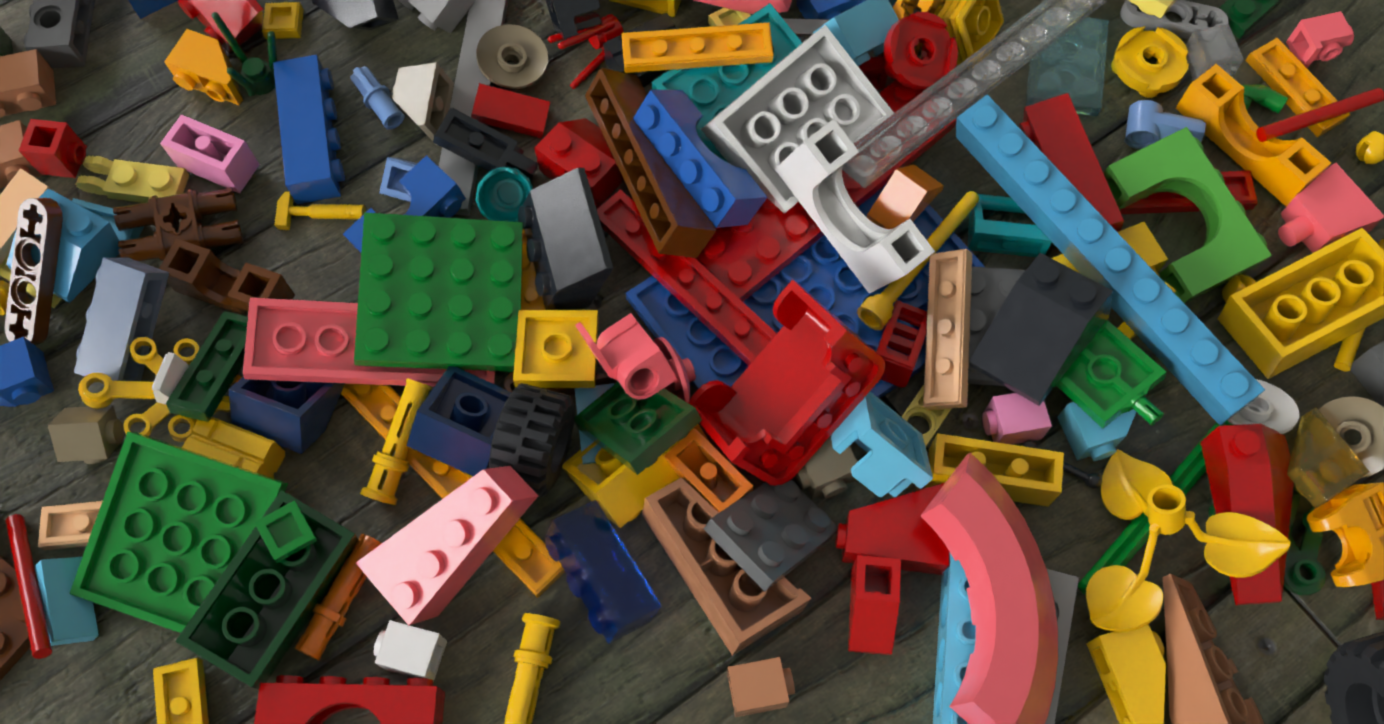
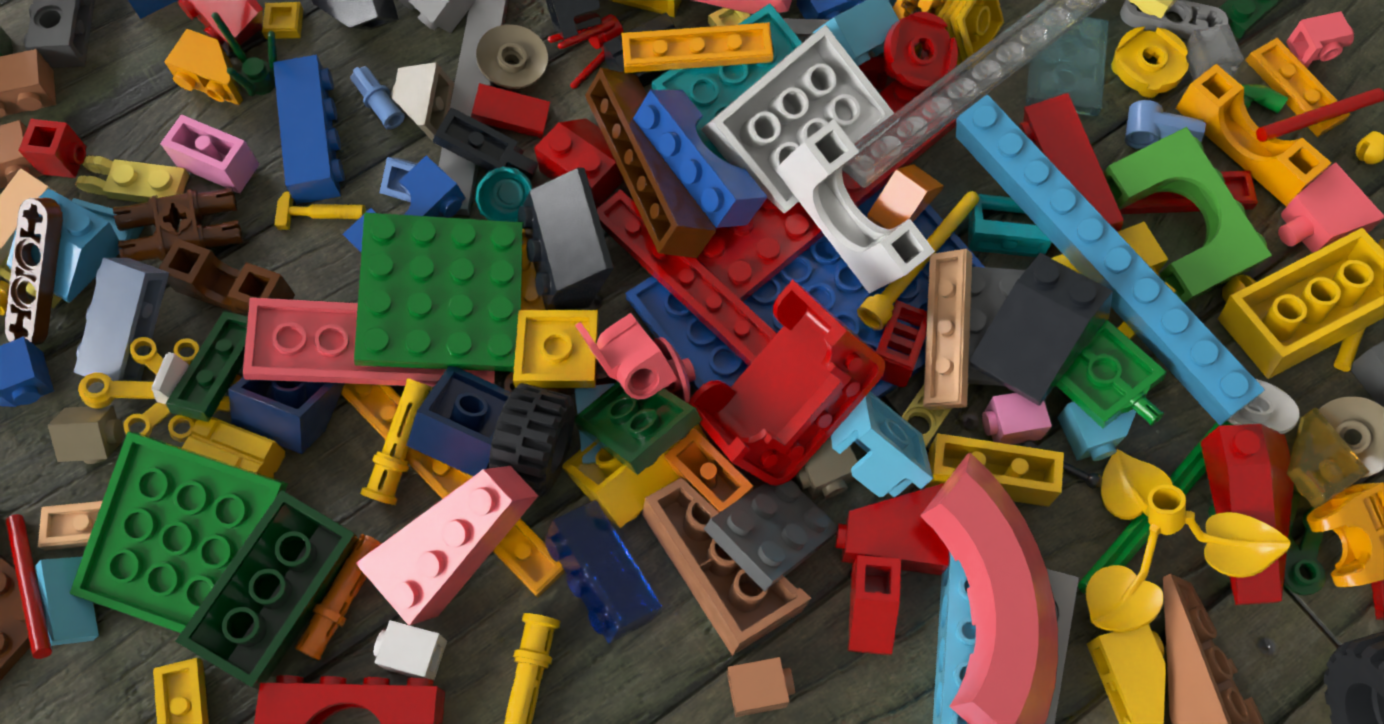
green plate [254,500,318,563] -> none

